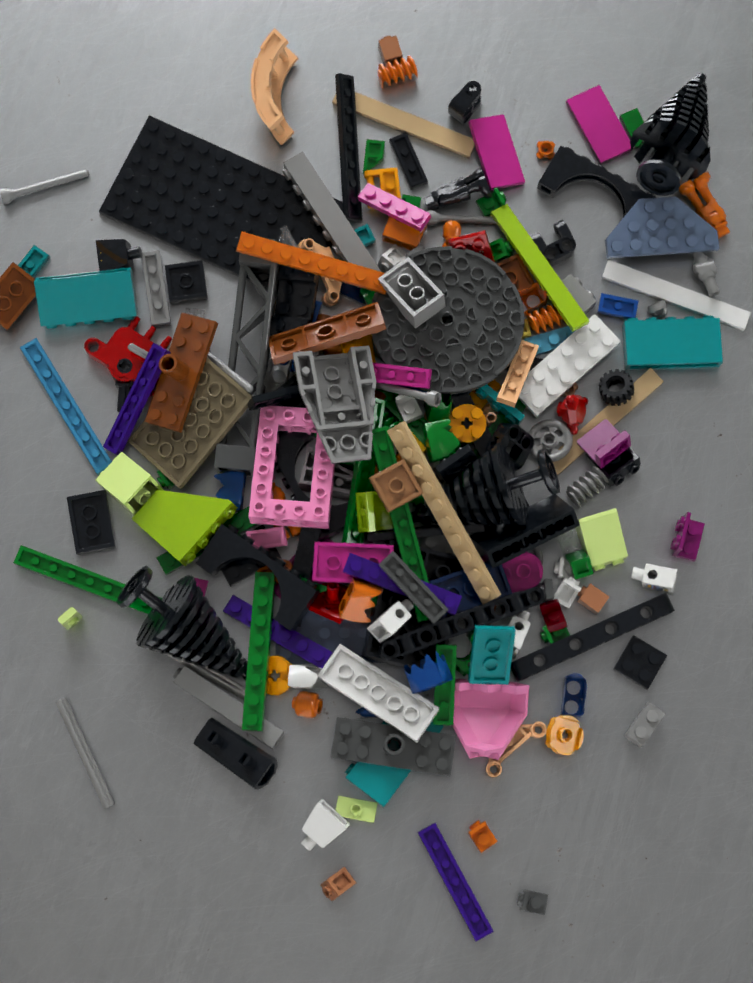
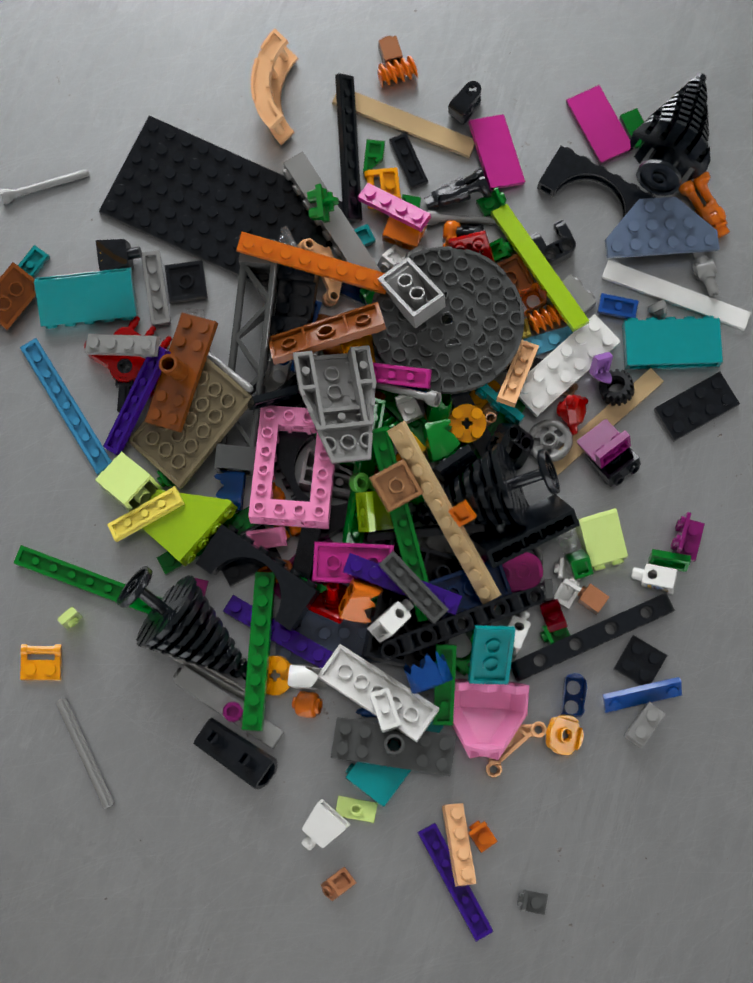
black plate [67,490,116,555] -> none
orange plate [536,141,555,159] -> none
light grey piece [566,466,609,508] -> none
none -> light orange plate [20,644,62,680]
none -> light grey plate [85,334,160,357]
none -> light yellow tile [107,486,185,542]
none -> magenta tile [223,702,243,722]
none -> green hips [307,184,339,223]
none -> bright green plate [349,473,375,493]
none -> white plate [370,687,402,733]
none -> light nougat plate [442,803,476,887]
none -> orange plate [448,500,477,527]
none -> black plate [456,224,484,237]
none -> medium lavender plate [589,352,613,384]
none -> blue plate [603,677,682,713]
none -> green tile [648,549,691,572]
none -> black plate [654,372,740,442]

